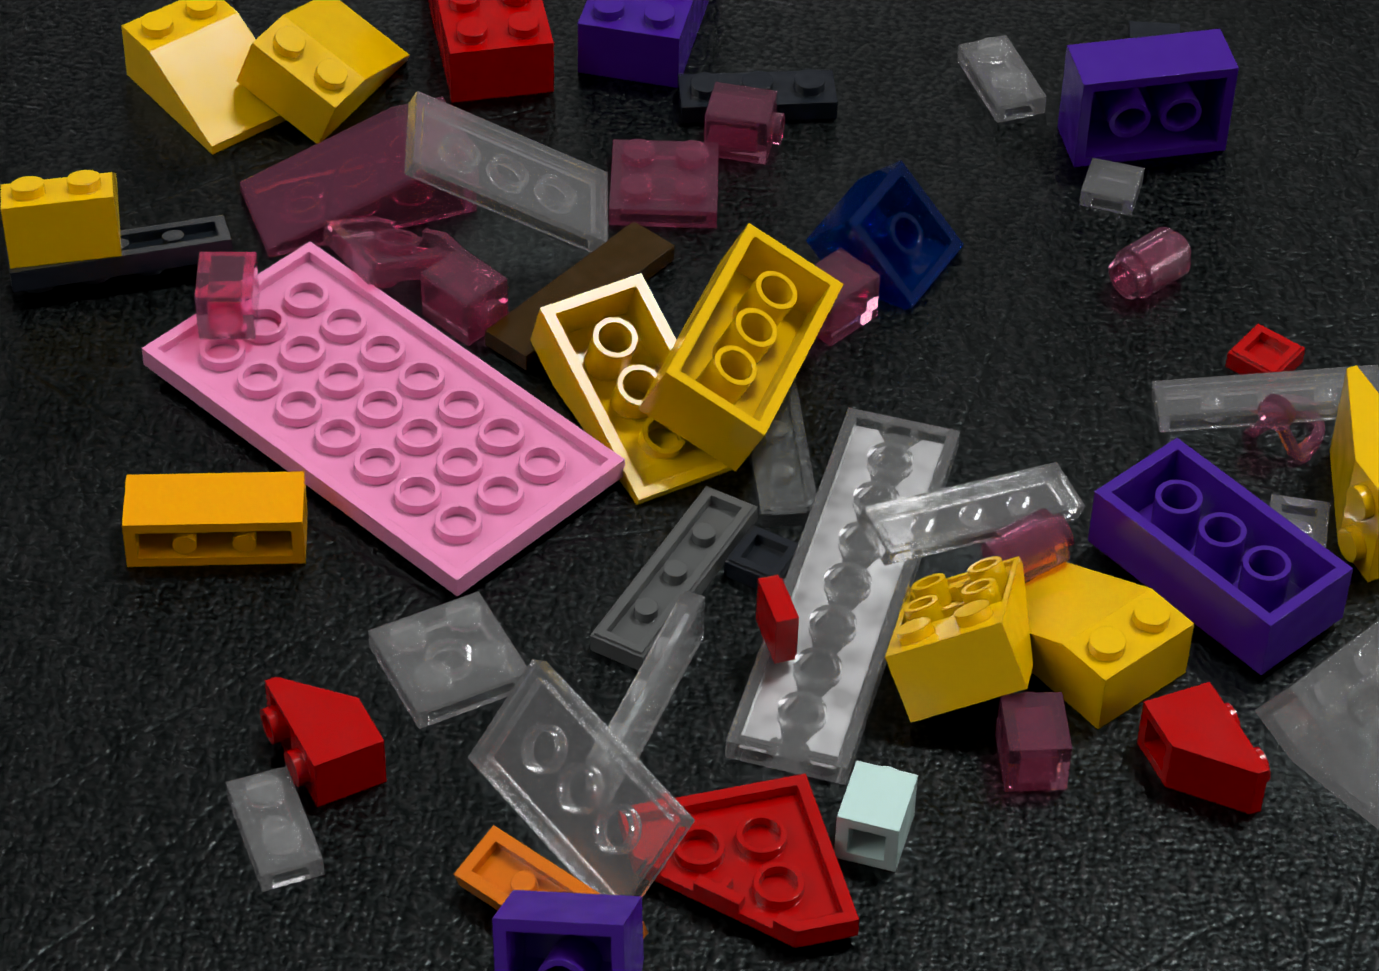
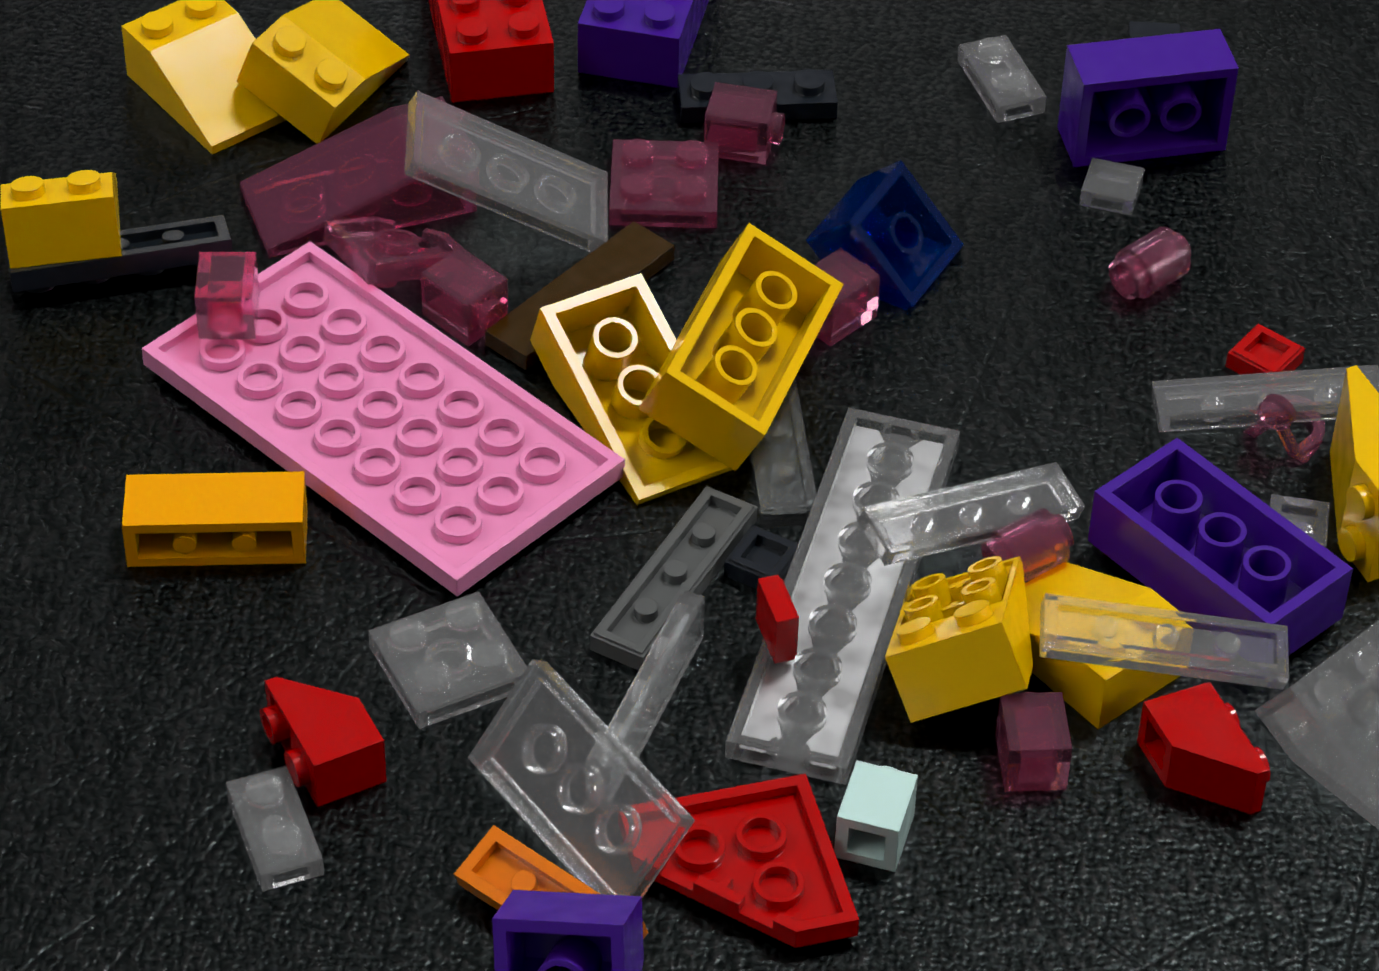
none -> clear tile [1039,593,1289,690]

